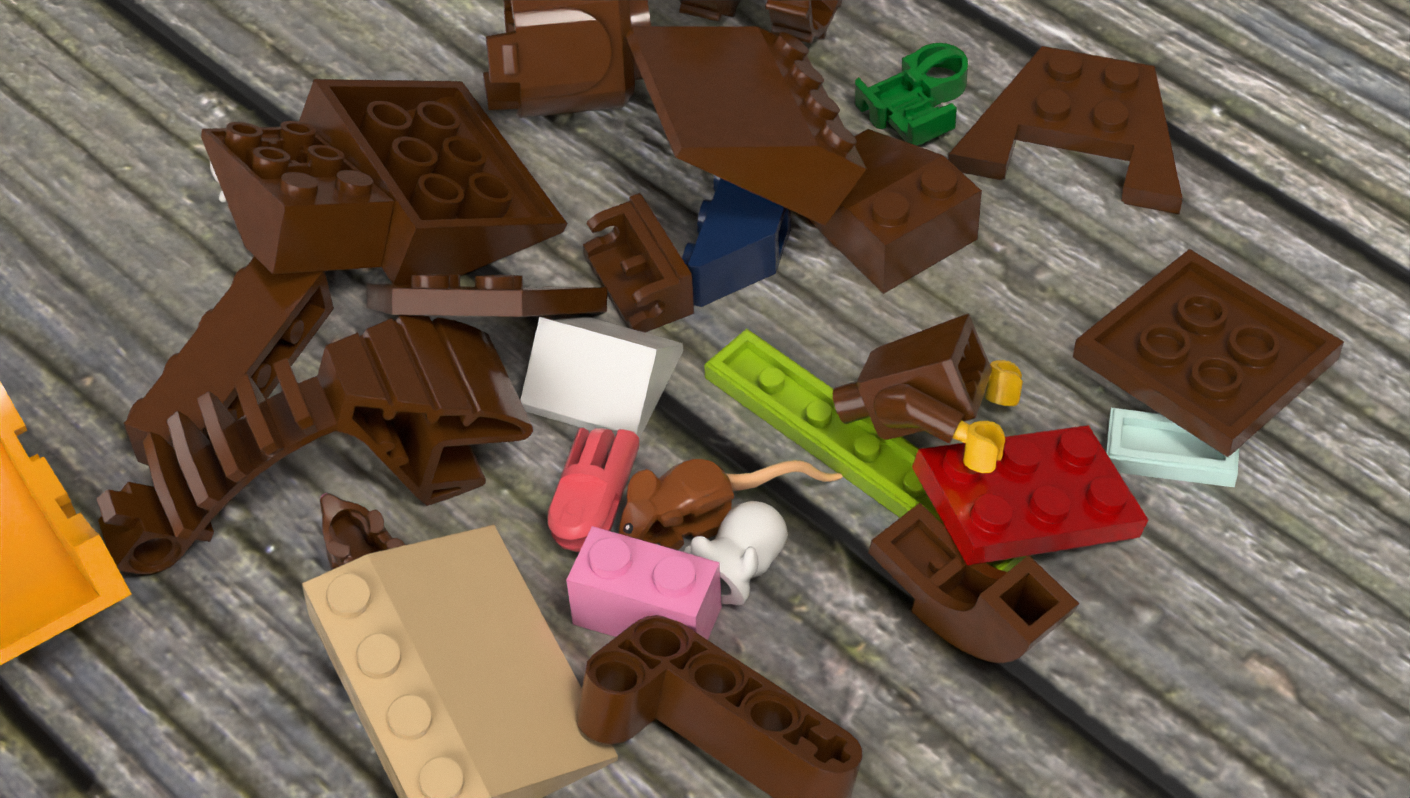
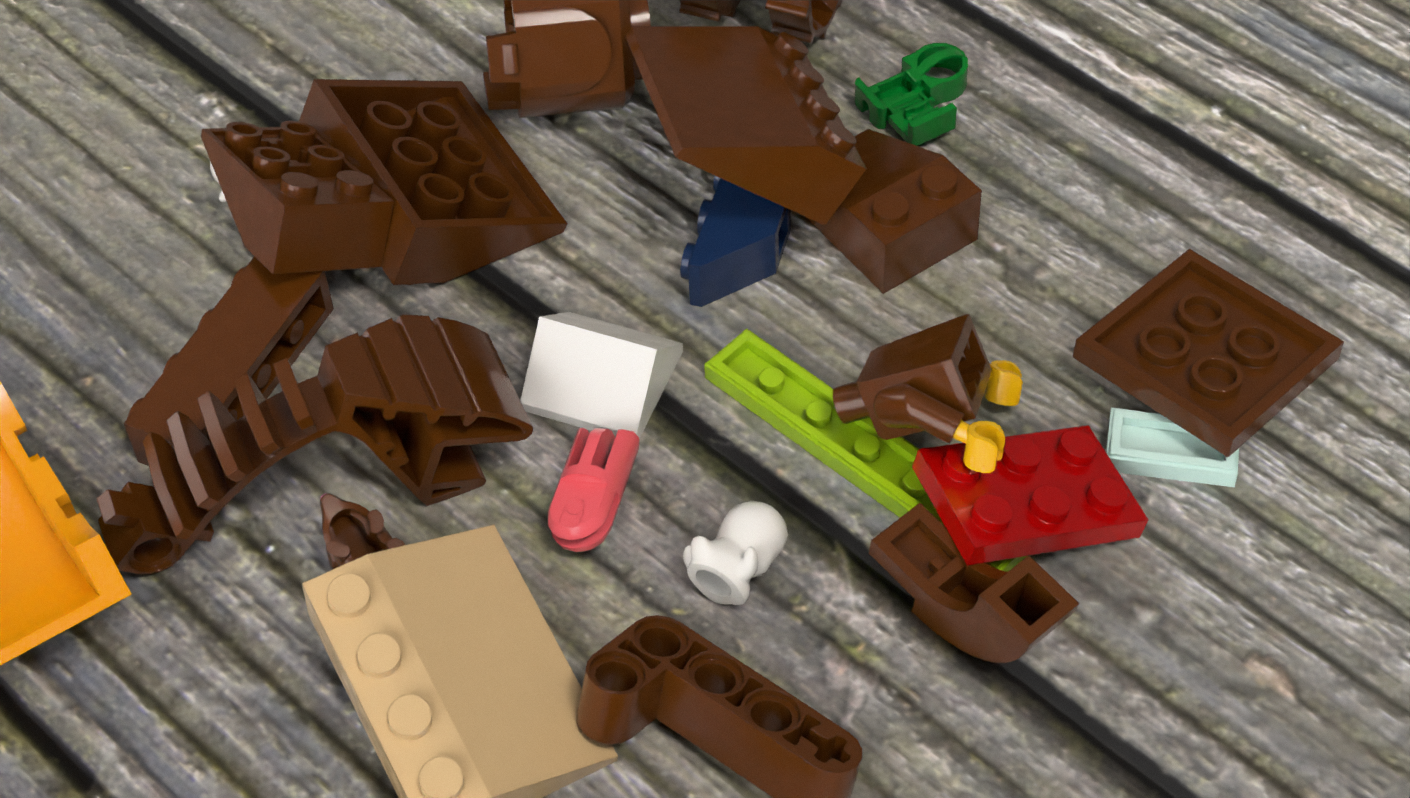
reddish brown wing [367,274,607,317] -> none
bright pink brick [566,526,722,640] -> none
reddish brown hinge [583,193,694,333] -> none
dark orange animal [618,459,843,550] -> none
reddish brown wing [948,46,1183,215] -> none

